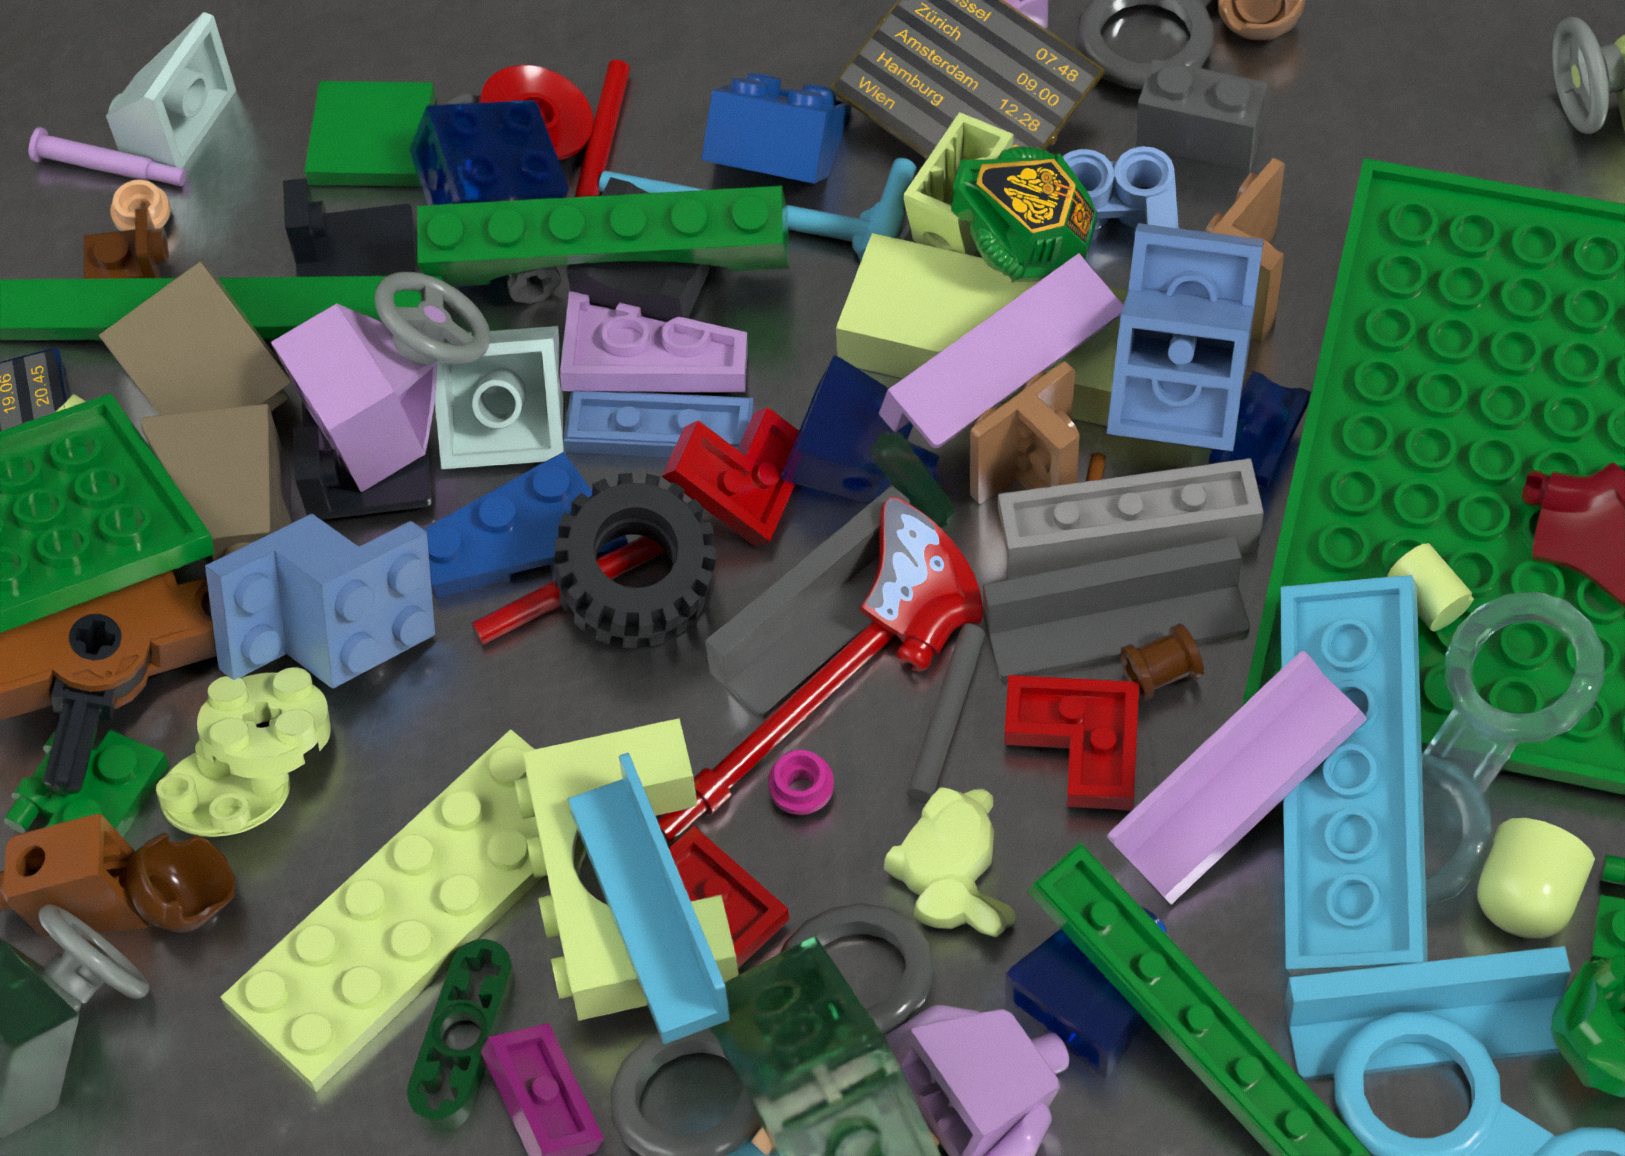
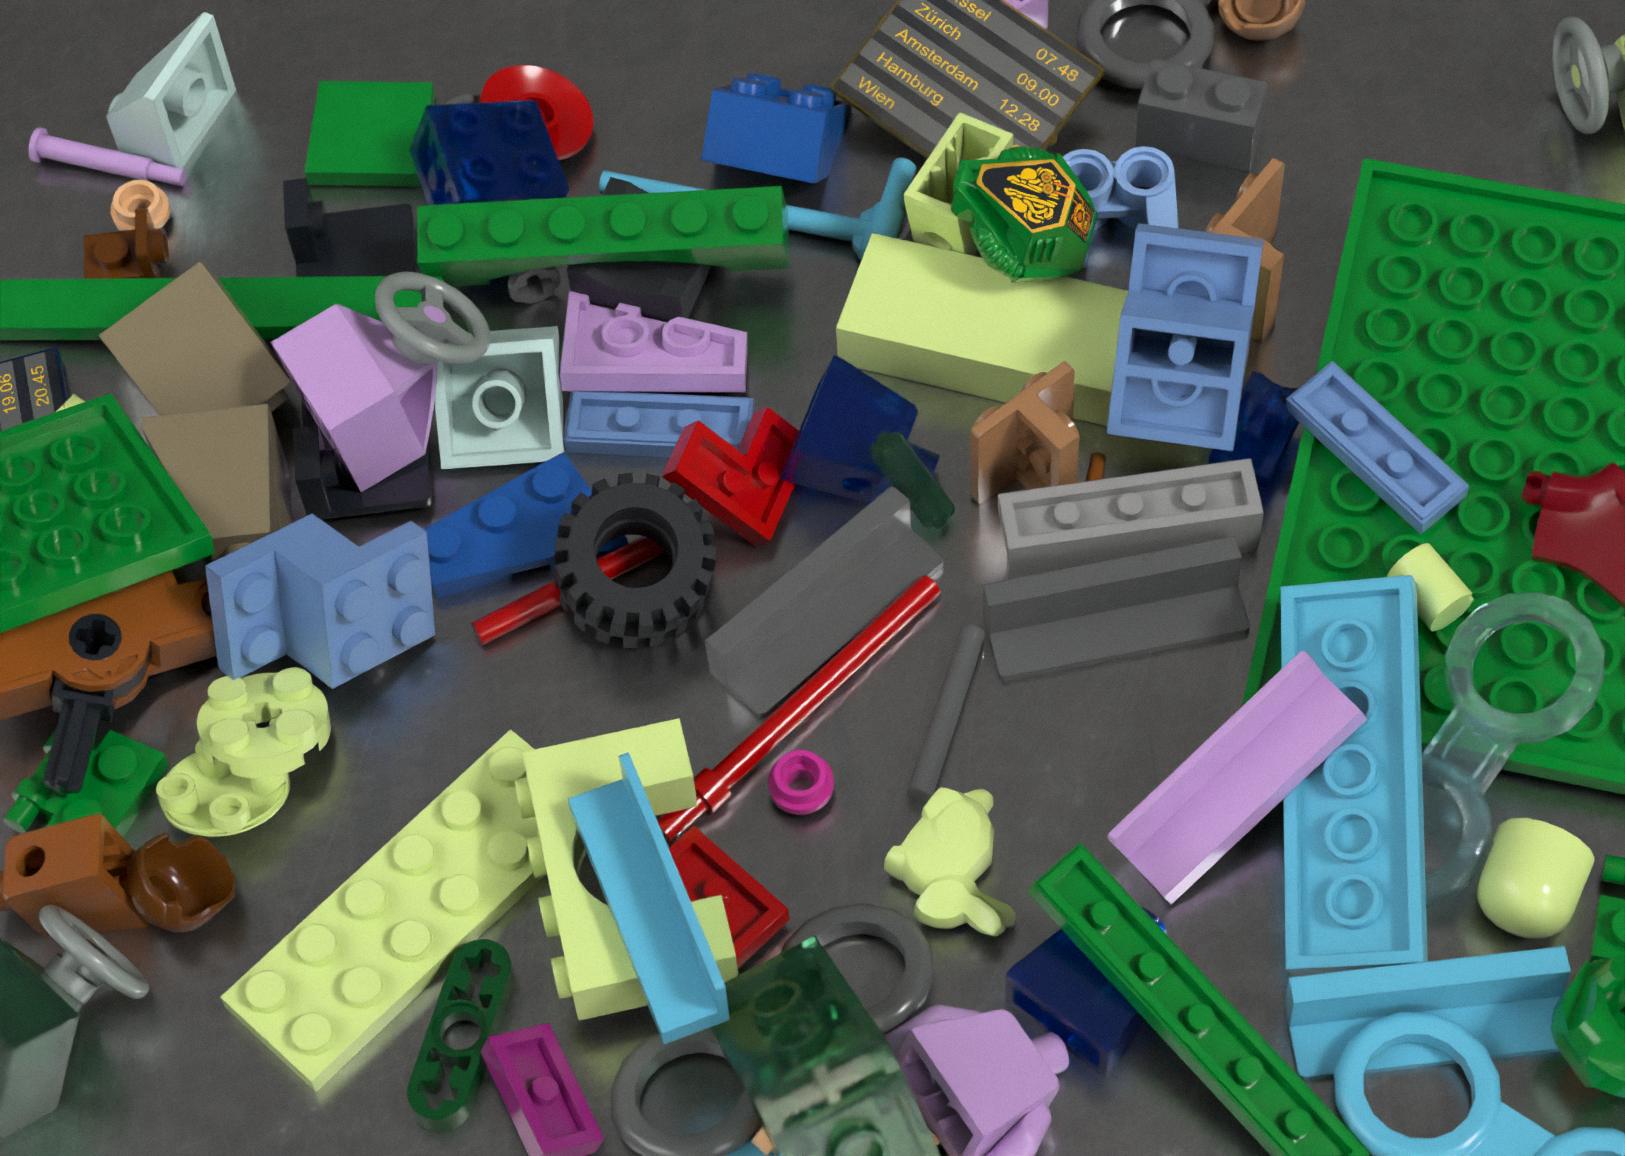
red bar [574,60,630,197] -> none
red arm [858,497,983,672] -> none
lavender panel [879,253,1124,448] -> none
red plate [1004,675,1139,810] -> none
reddish brown bush [1120,623,1204,702] -> none
none -> medium blue tile [1285,361,1469,534]

